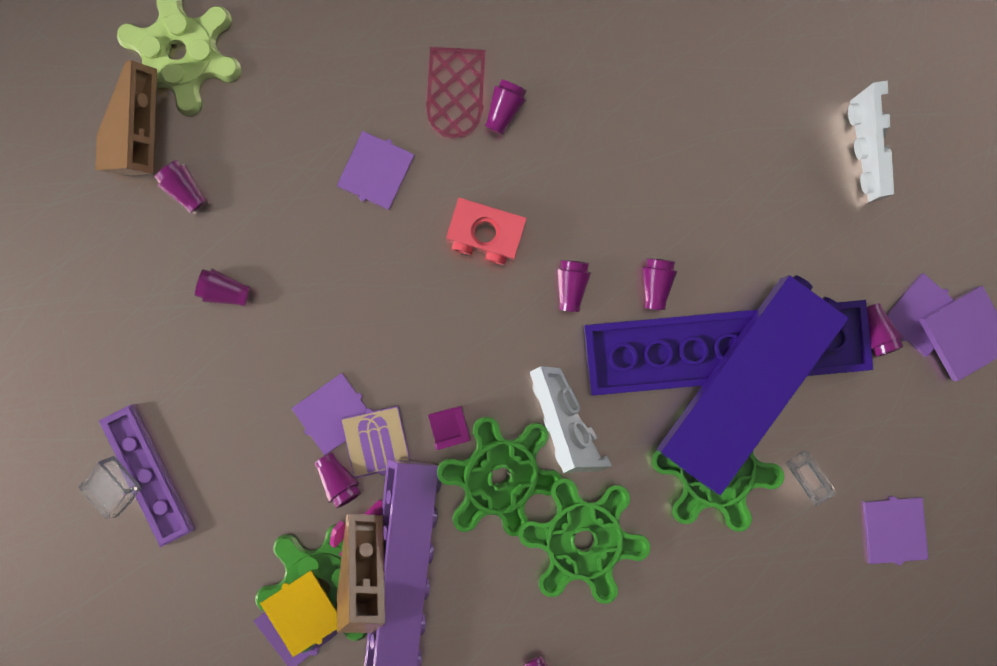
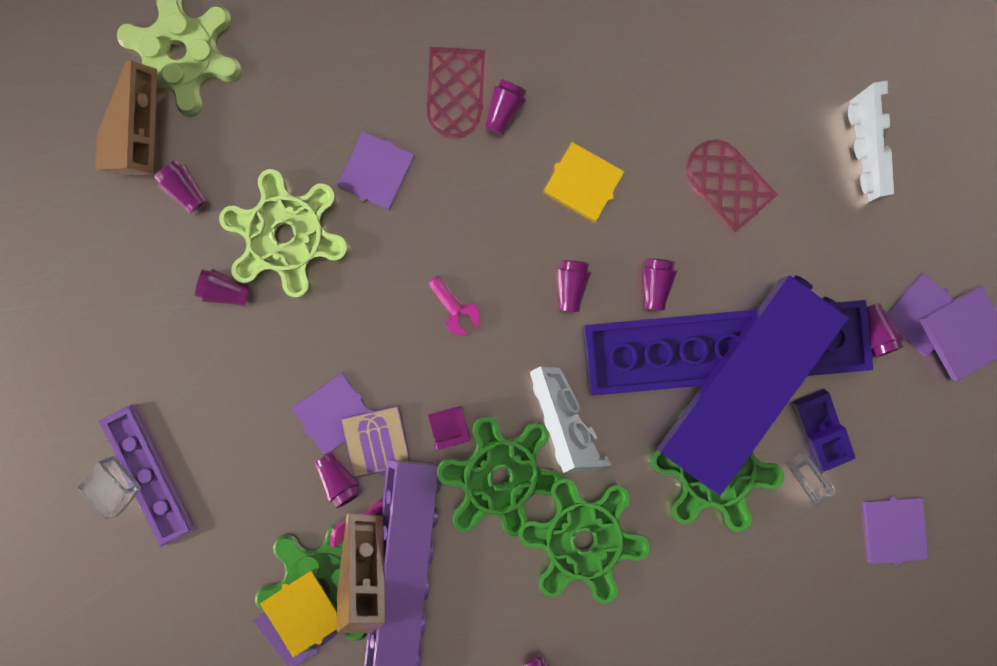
coral brick [446,197,527,266] -> none
none -> yellowish green plate [219,169,347,297]
none -> dark pink bar [429,276,480,336]
none -> yellow piece [543,142,624,222]
none -> clear pink window [686,139,778,232]
none -> dark purple slope [792,389,856,472]

